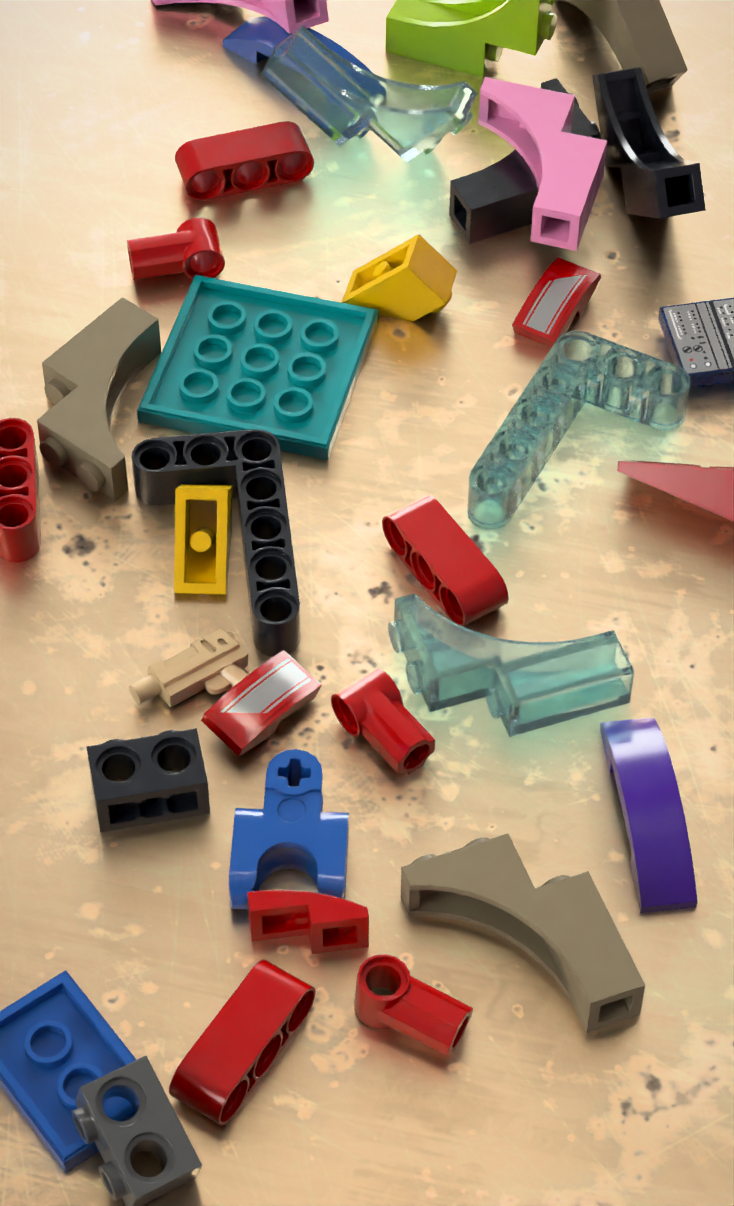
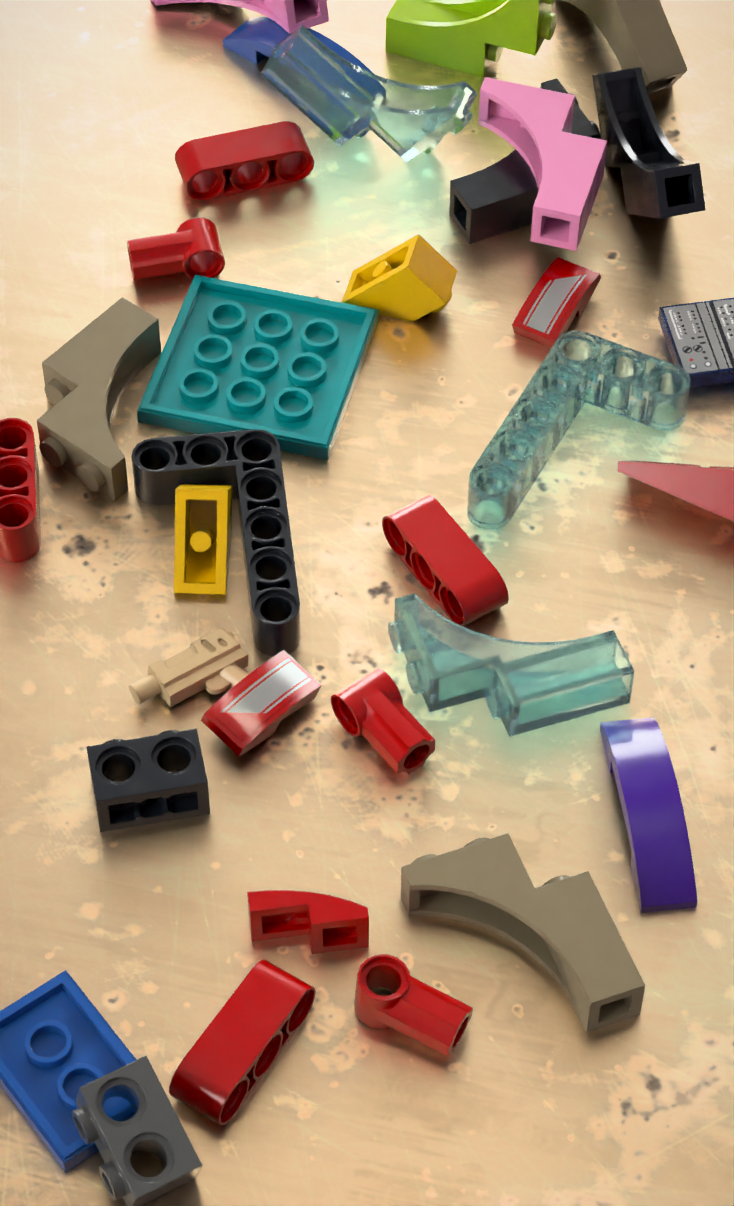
blue piece [228,749,349,910] -> none

